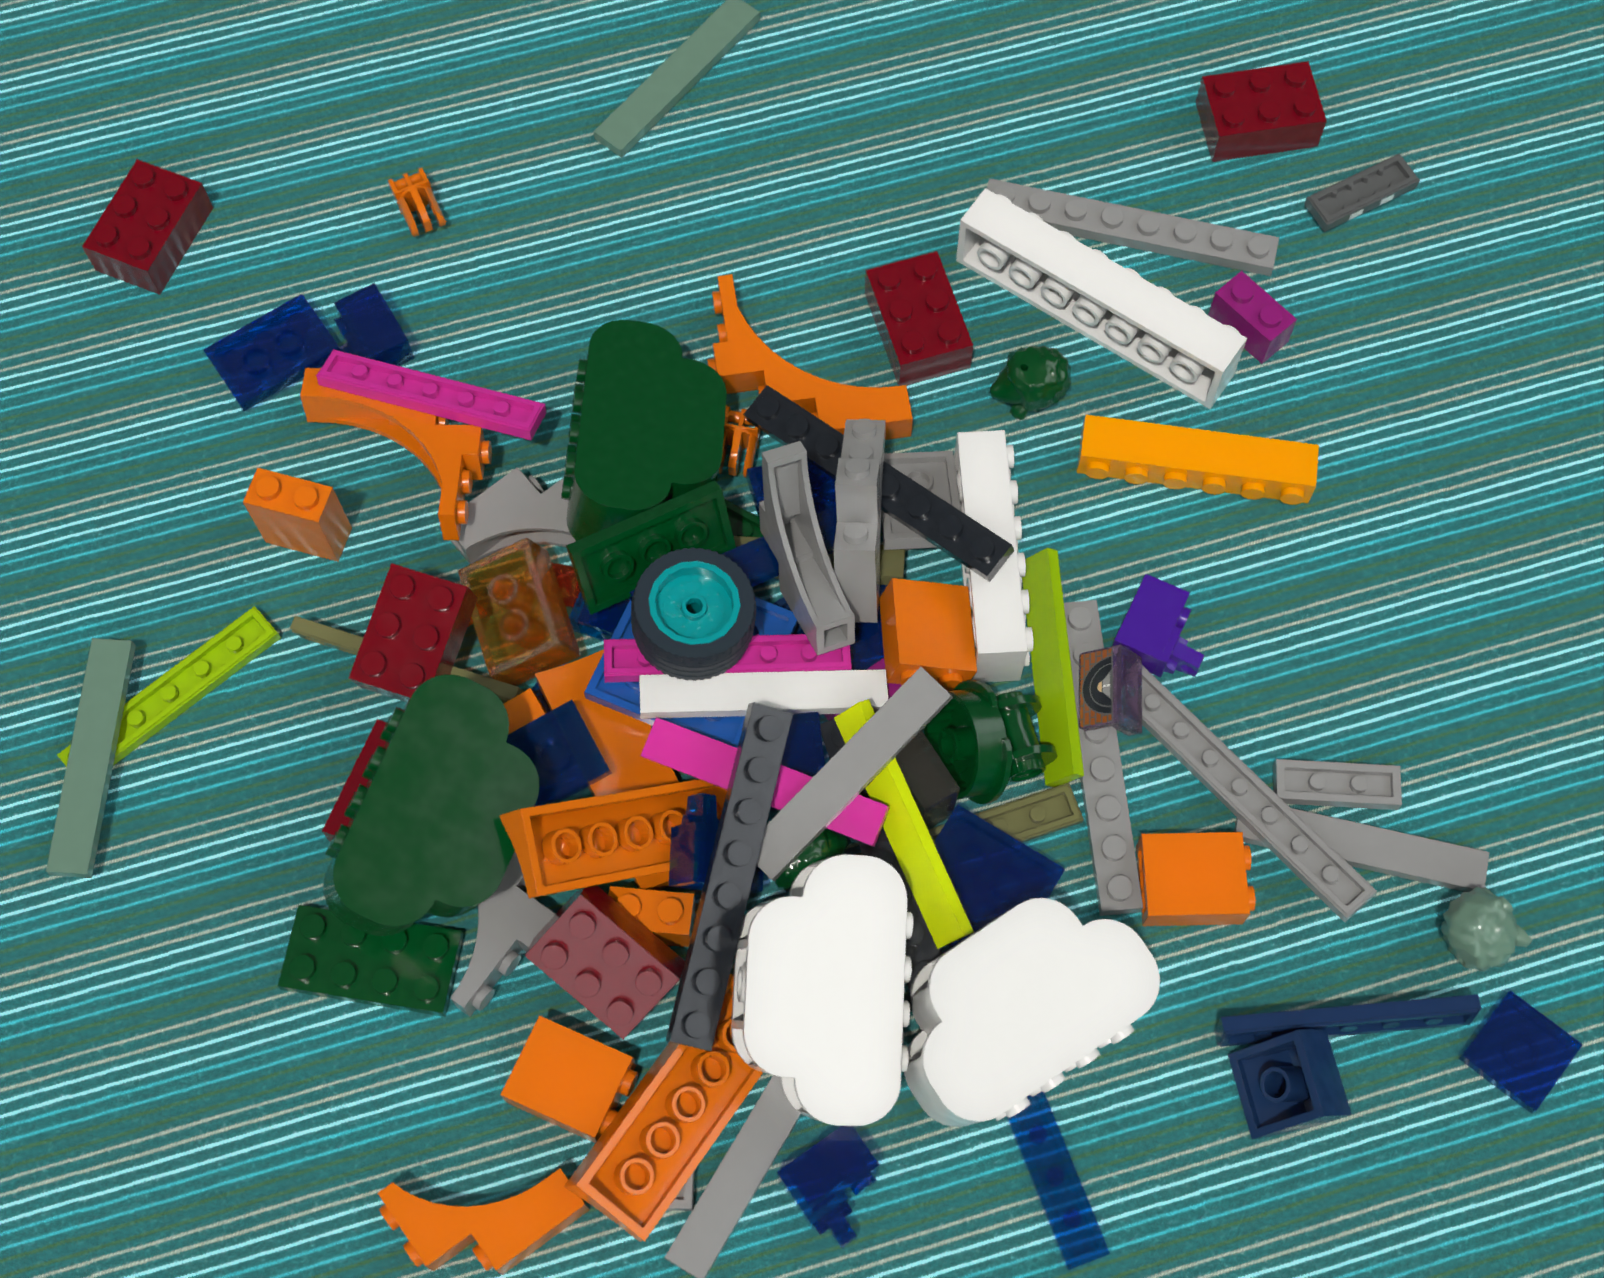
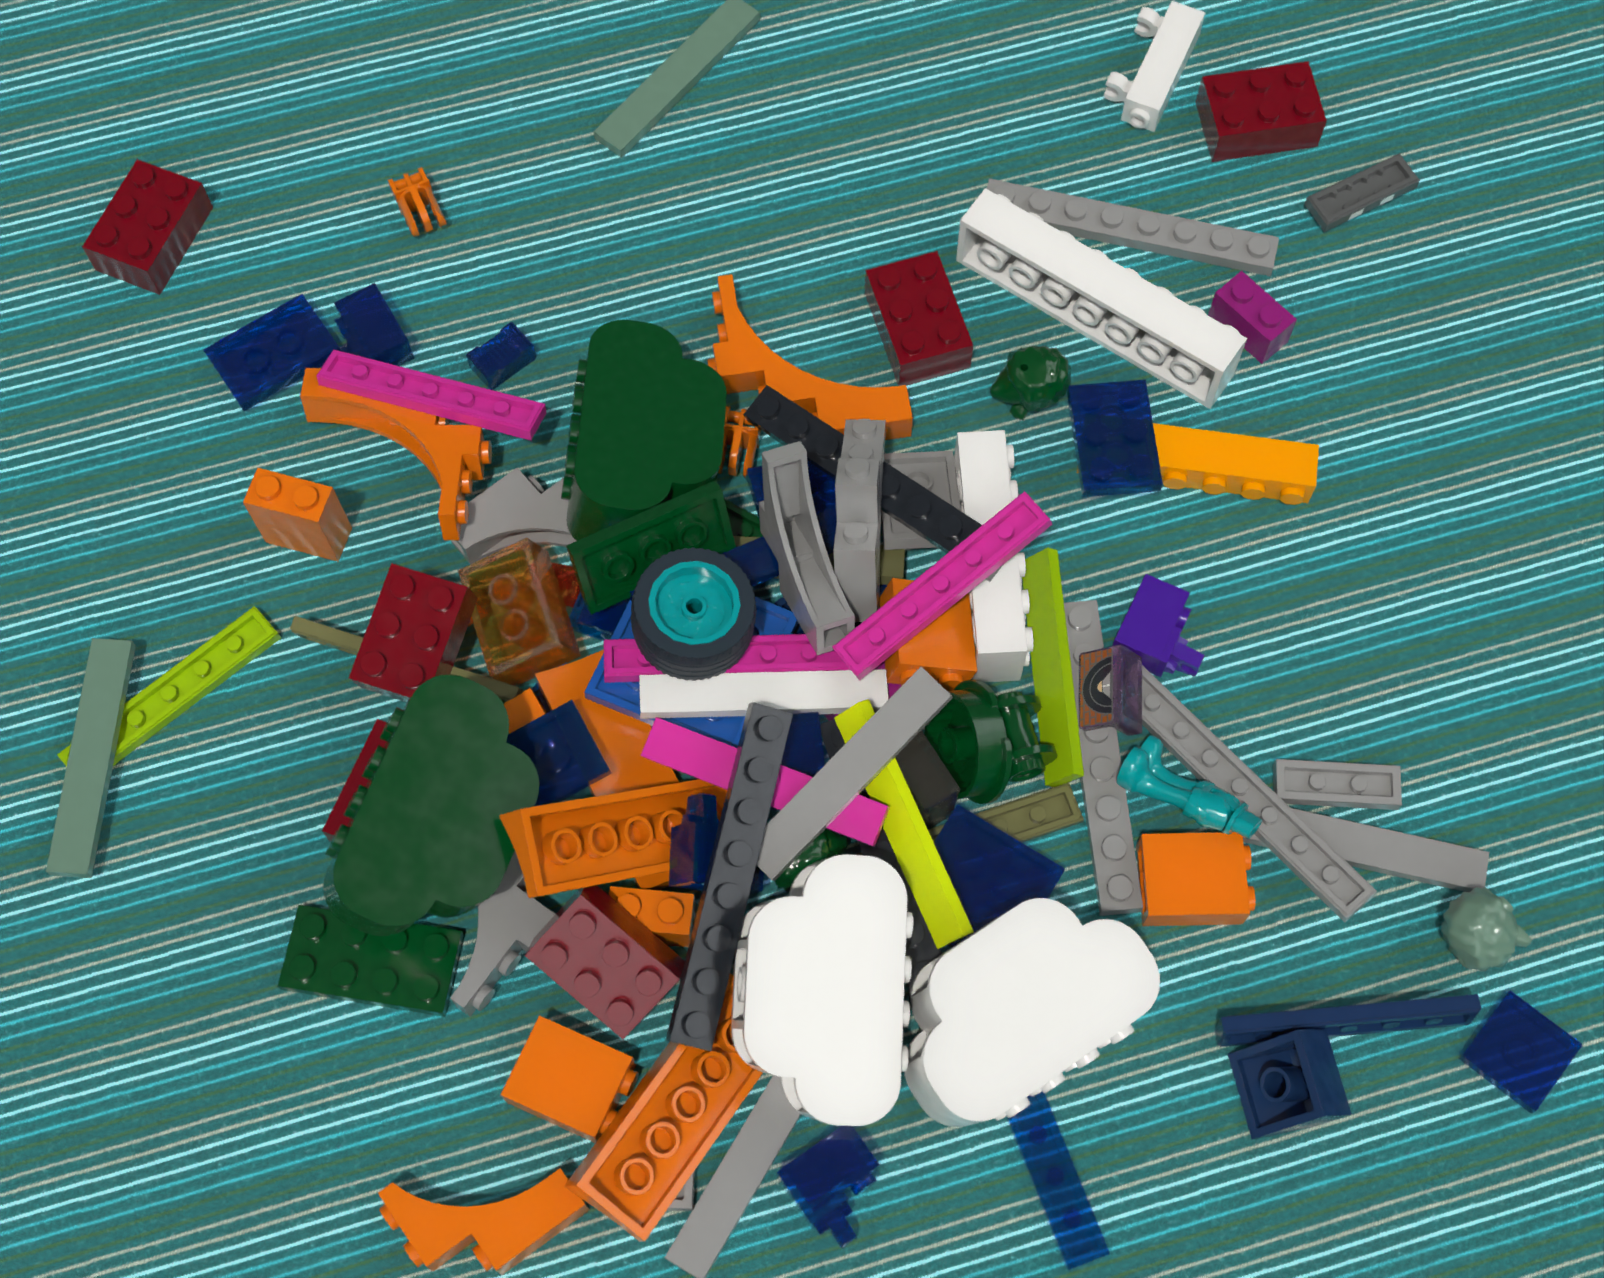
none -> clear blue piece [466,322,537,390]
none -> dark pink tile [832,491,1052,681]
none -> clear blue plate [1067,379,1163,497]
none -> white brick [1103,1,1206,132]
none -> teal piece [1117,734,1262,839]

